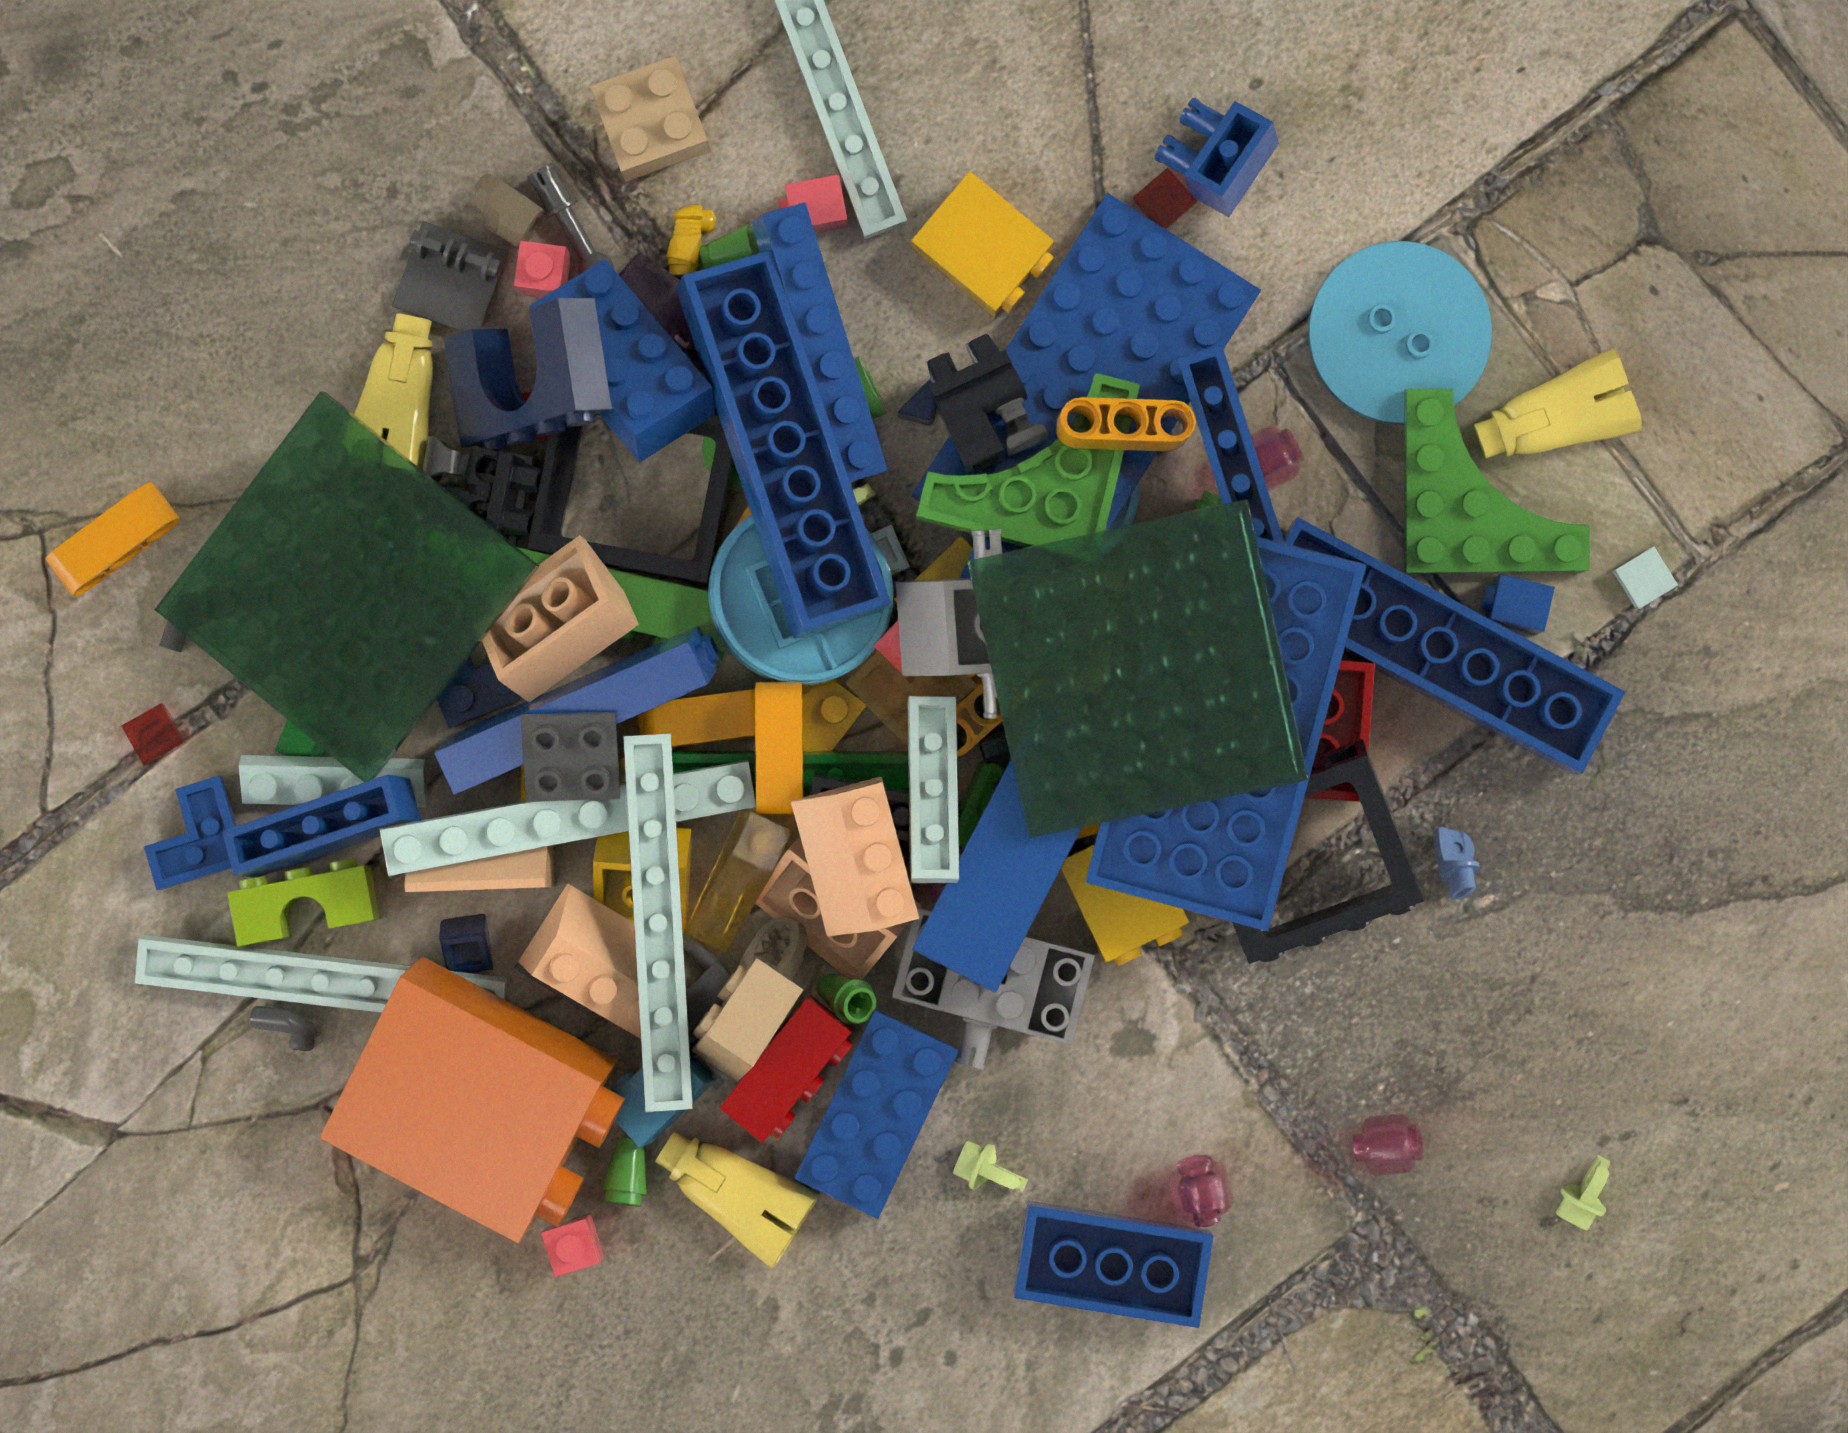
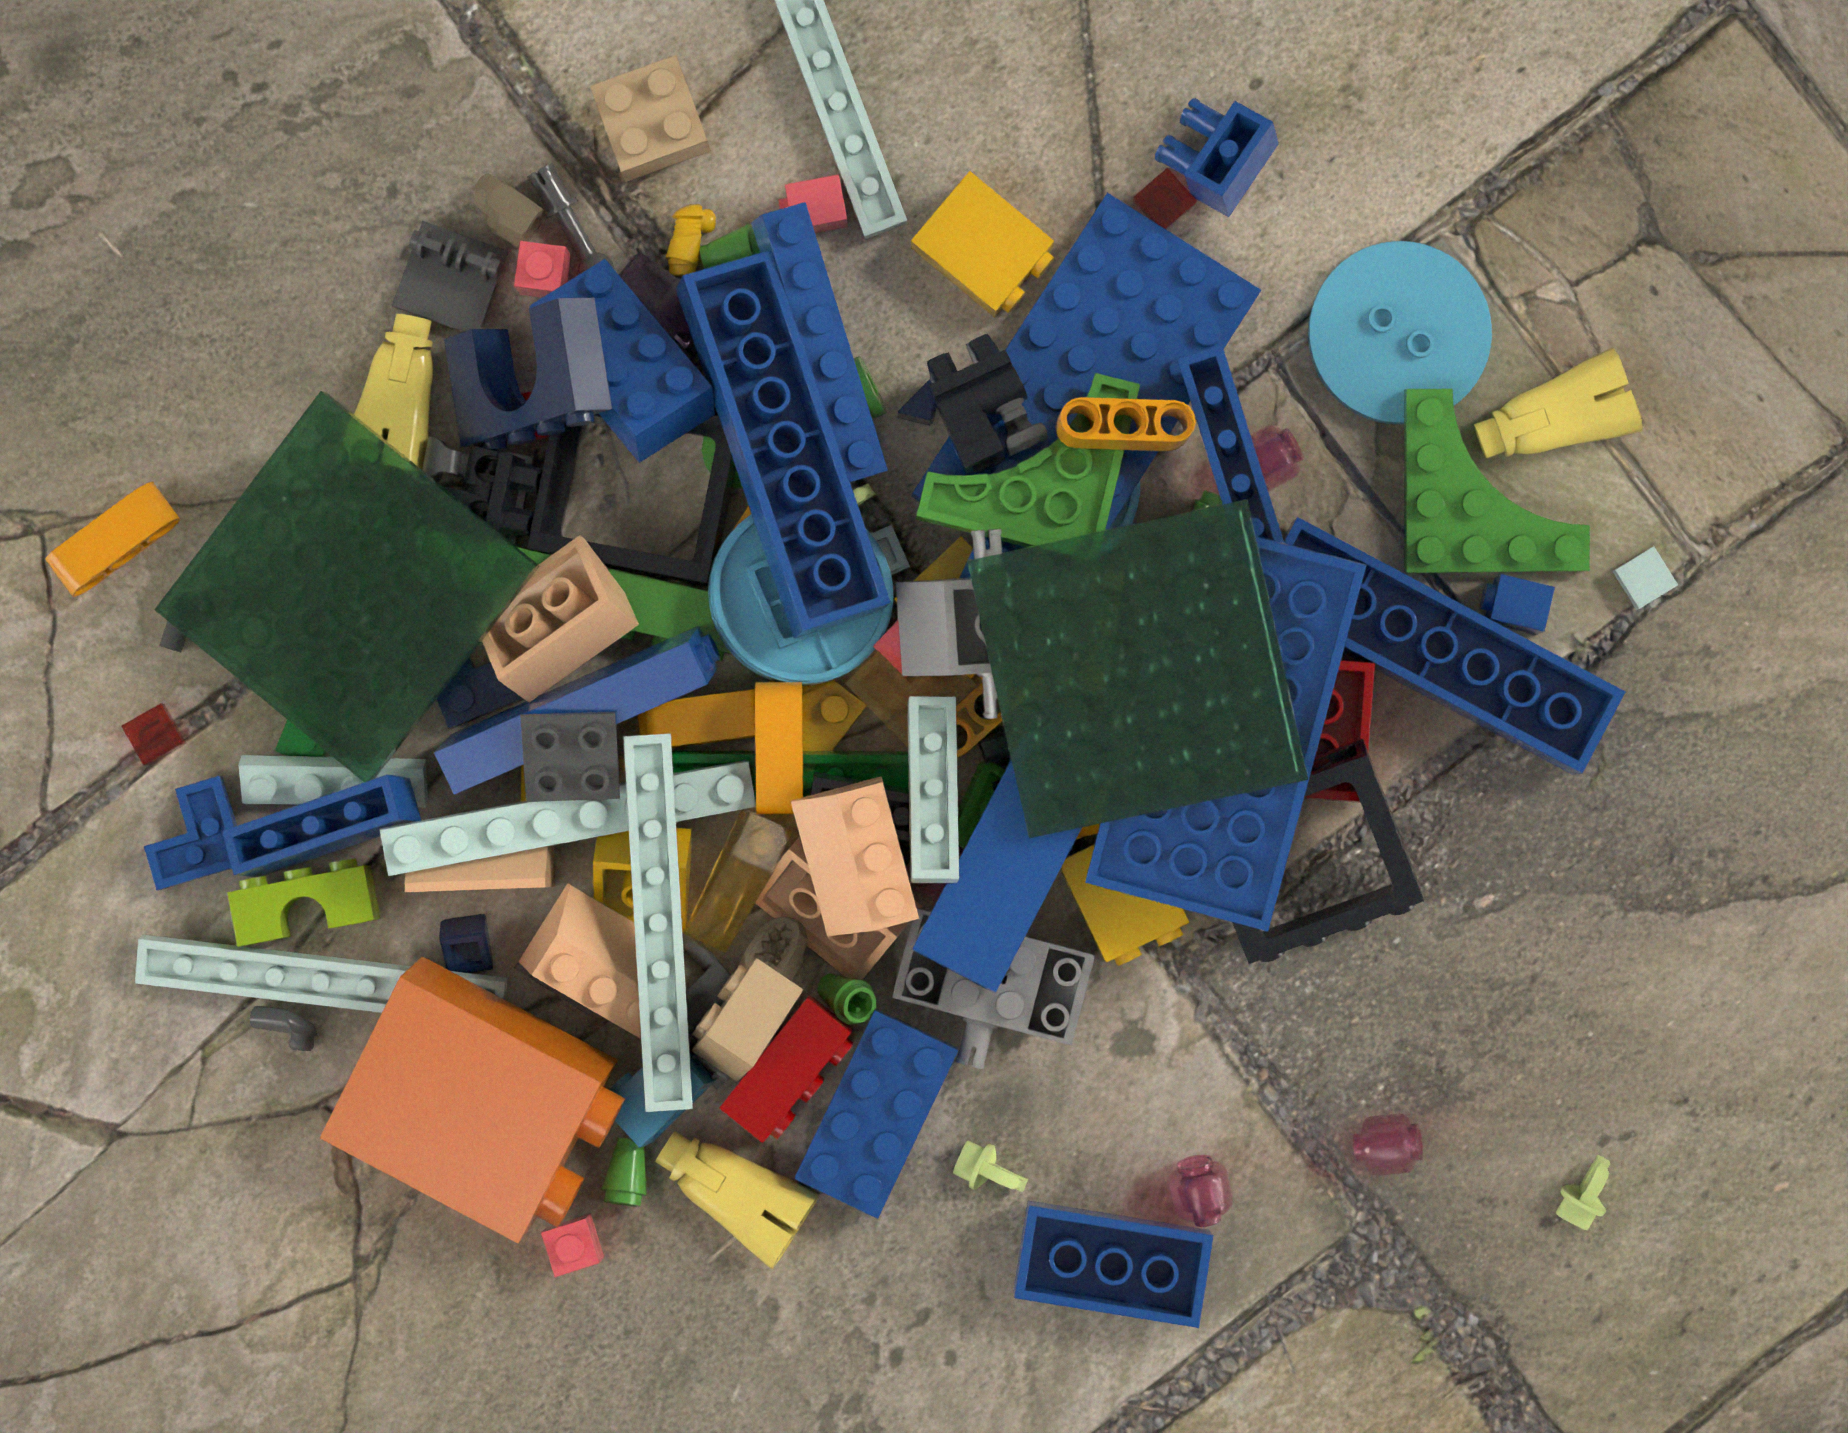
medium blue piece [1433,827,1480,900] -> none

